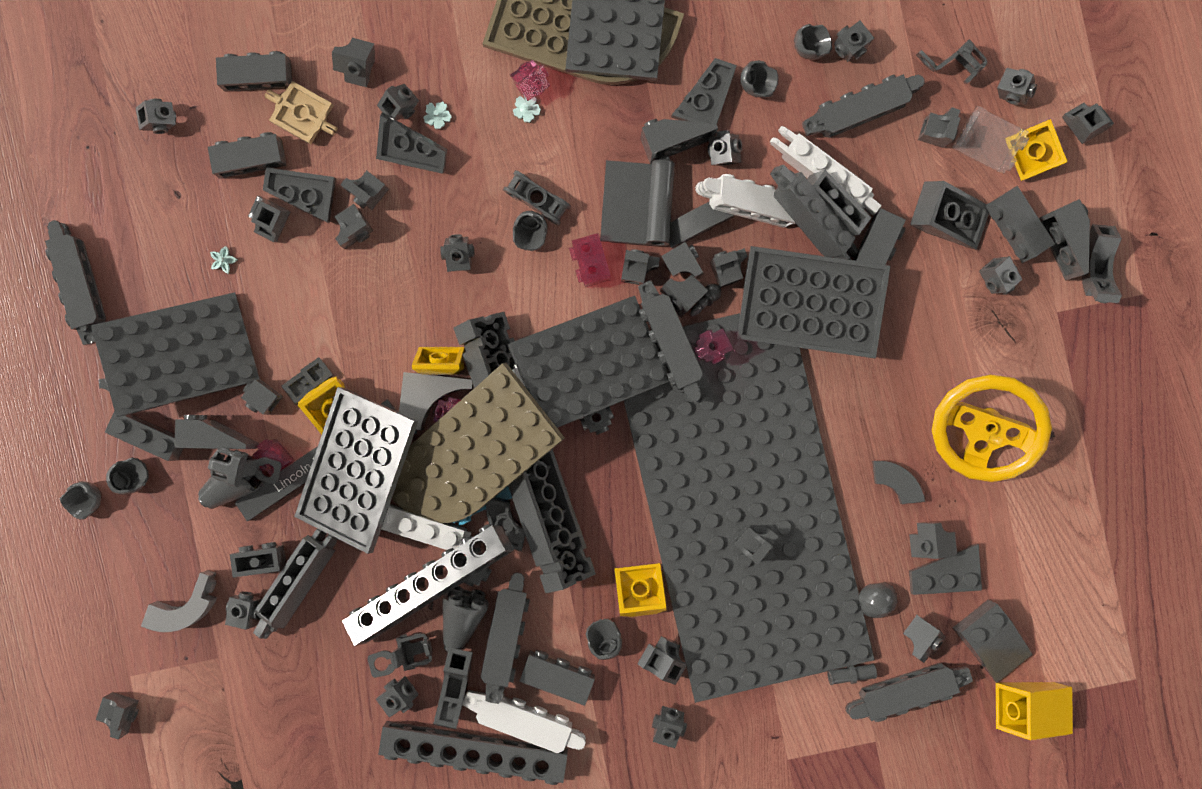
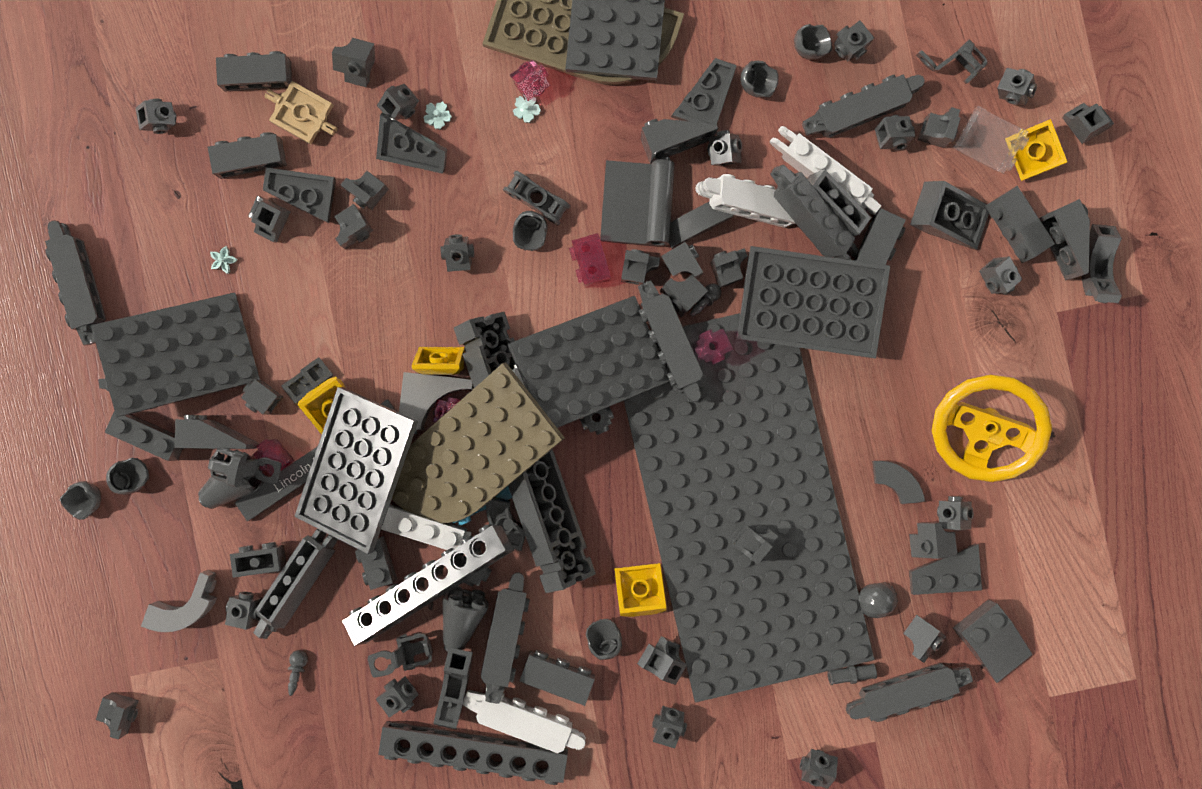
yellow slope [996,682,1073,740] -> none
none -> dark grey bar [288,650,308,696]
none -> dark grey brick [355,536,398,590]
none -> dark grey brick [799,749,838,789]
none -> dark grey brick [875,115,915,150]
none -> dark grey brick [937,496,974,530]

